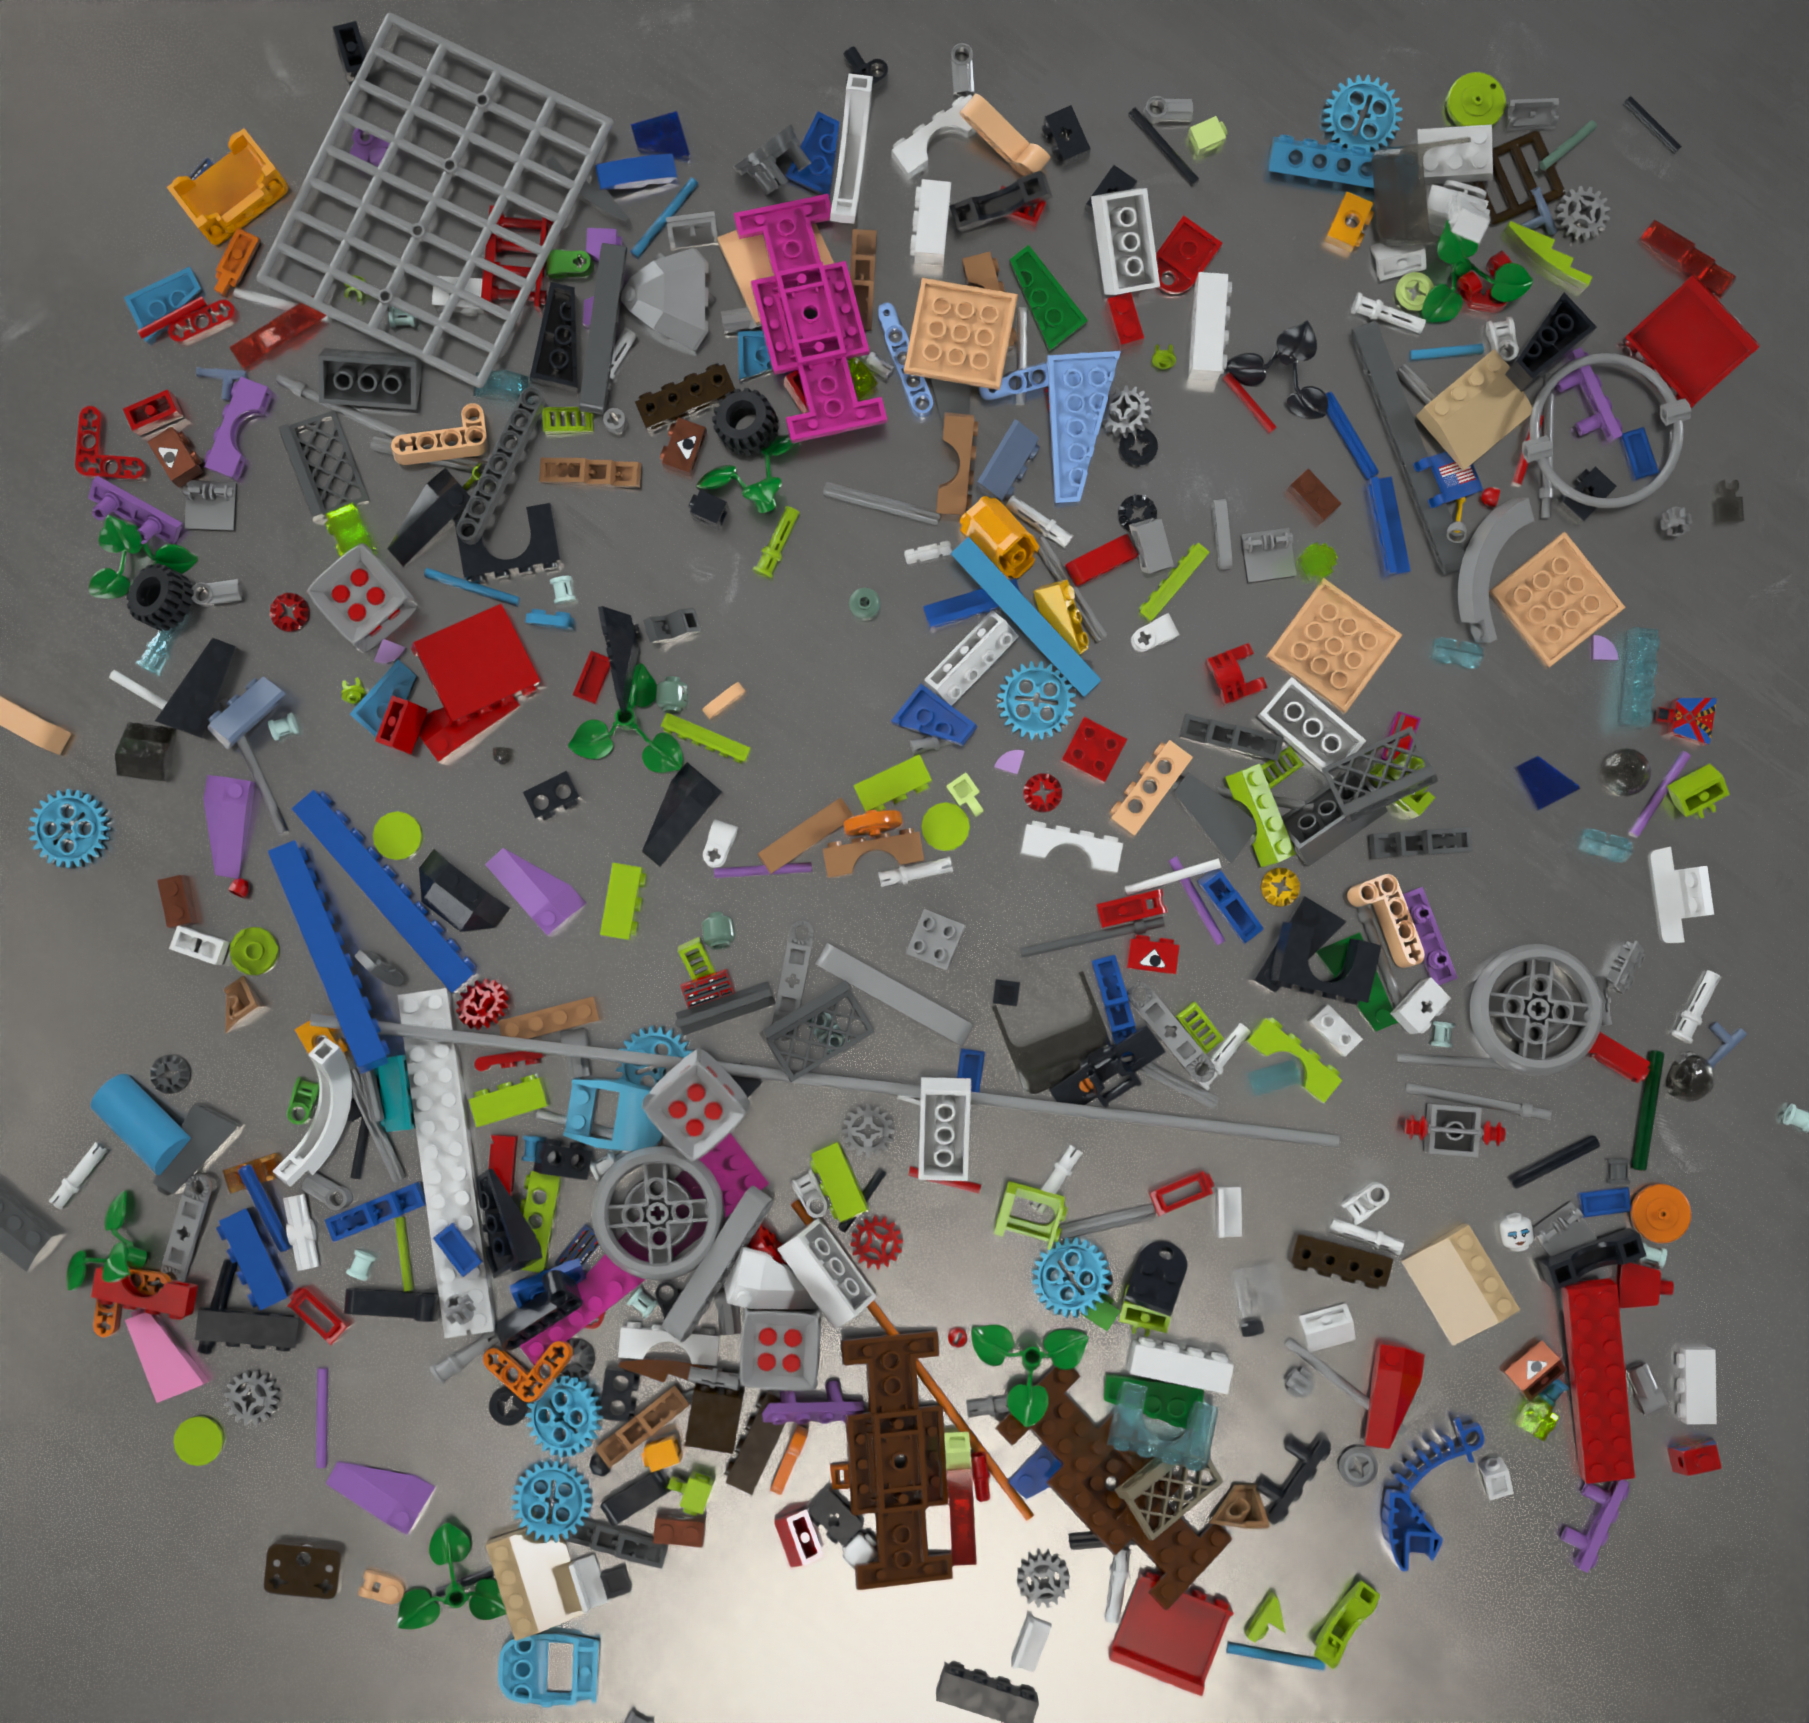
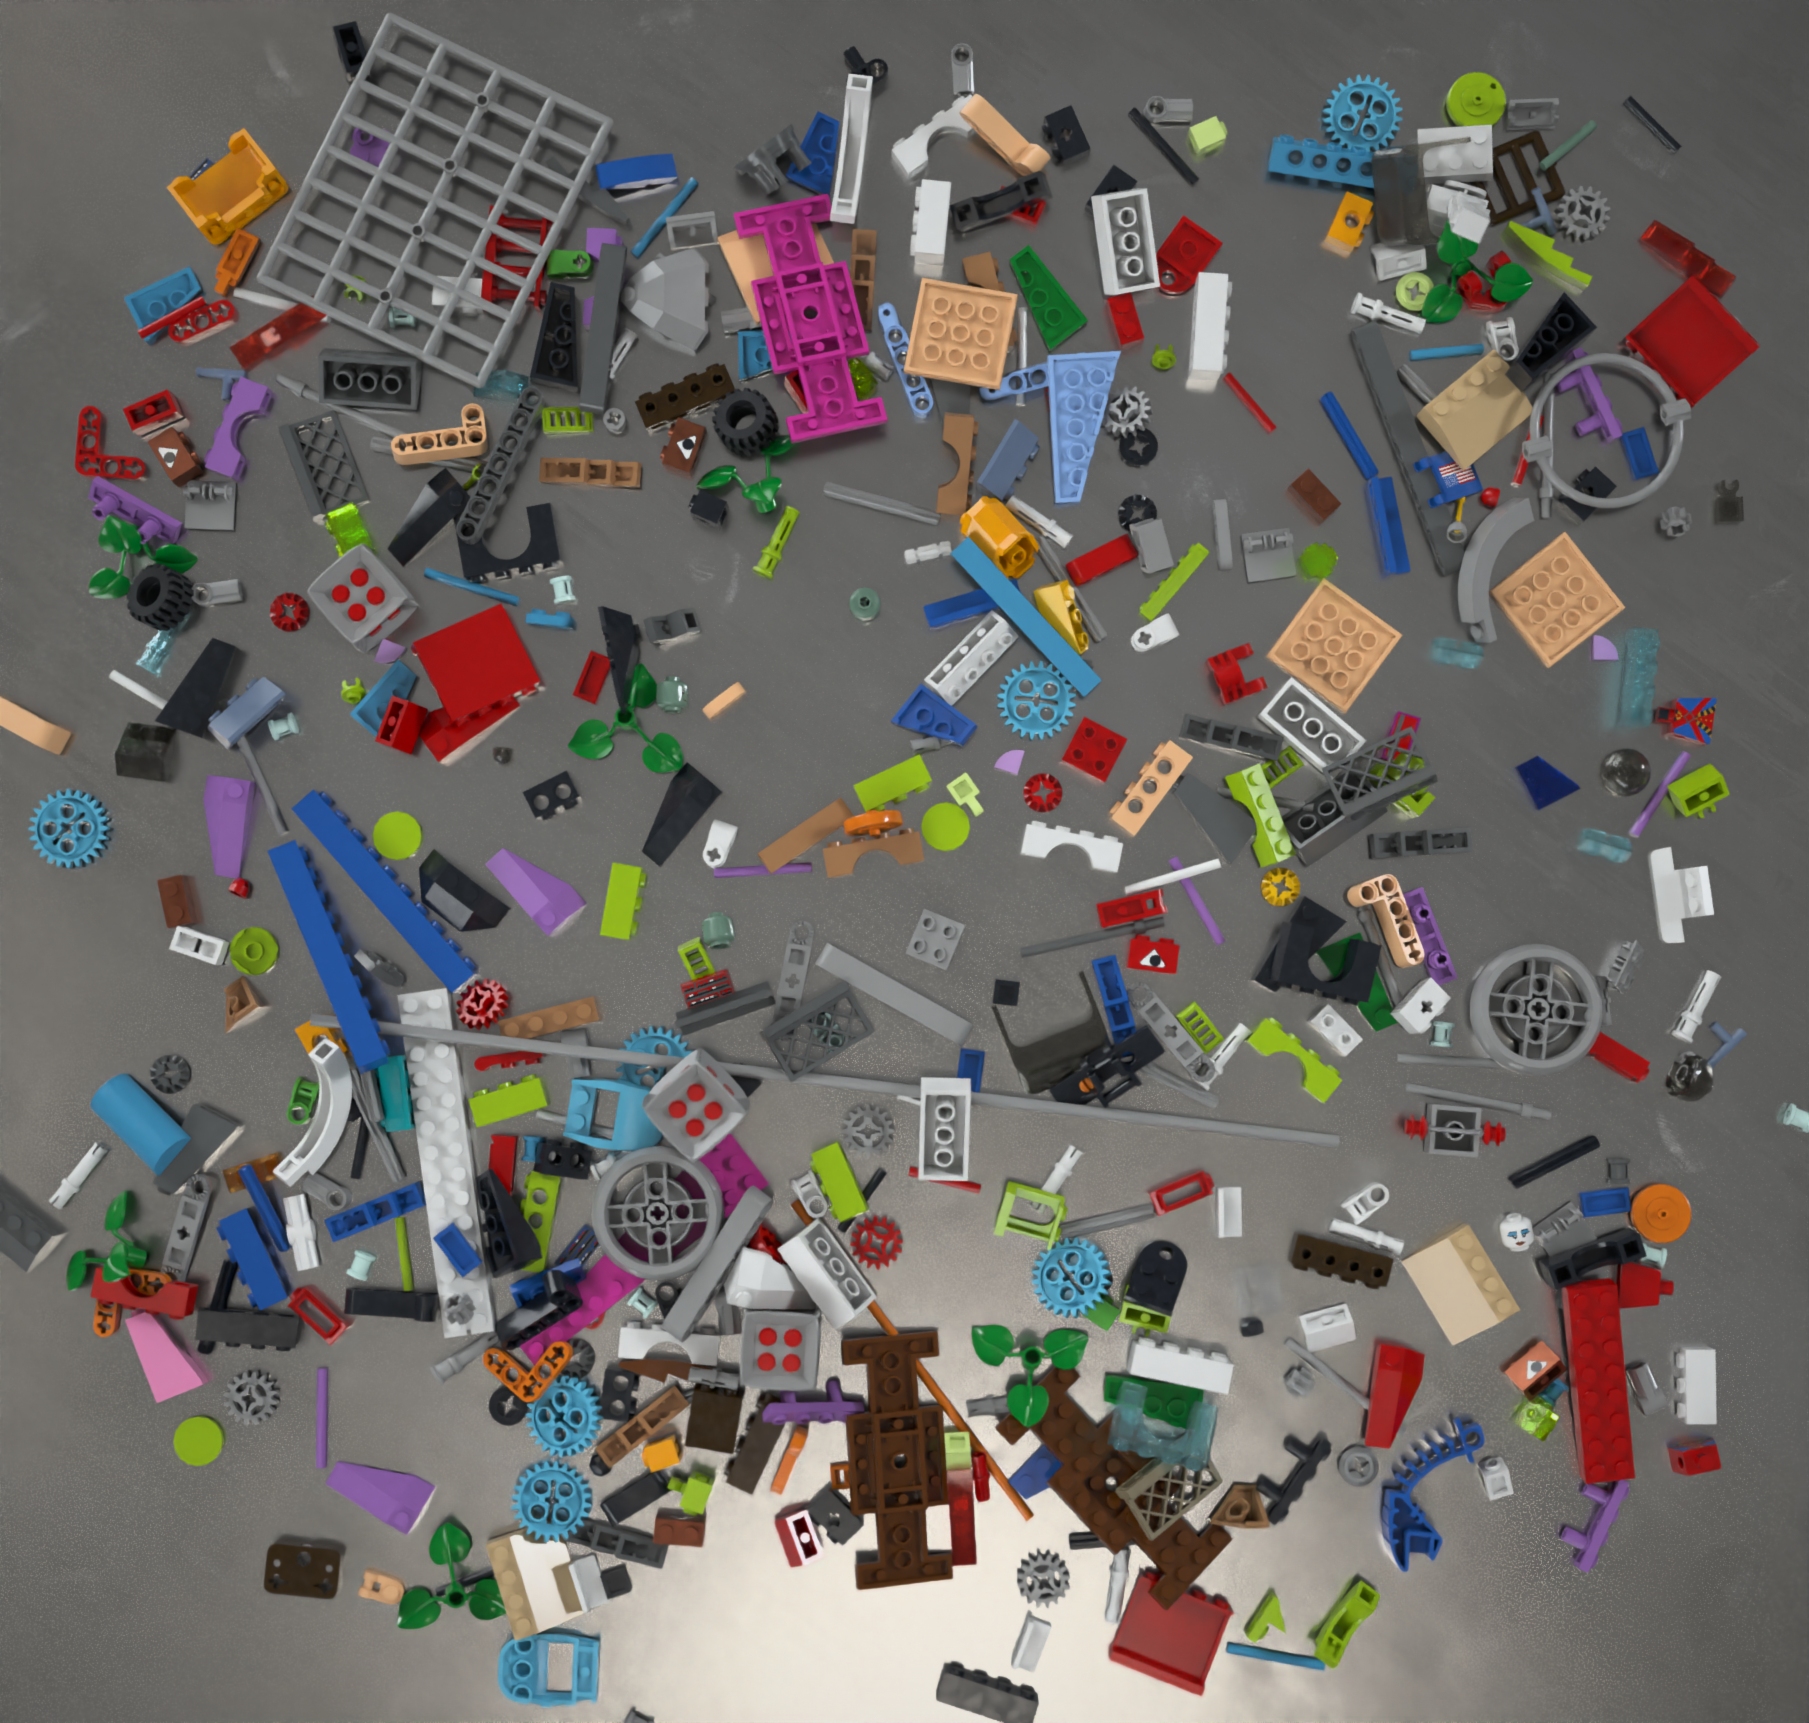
clear blue wing [631,111,691,159] -> none
lime piece [661,712,751,764] -> none
white head [842,1532,878,1569] -> none
white pin [878,856,953,888] -> none
red hinge [948,1327,967,1348] -> none
blue slope [1197,869,1264,943] -> none
black plant [1225,320,1328,419] -> none
clear light blue hinge [1247,1060,1301,1097] -> none
dark green axle [1632,1050,1665,1171] -> none

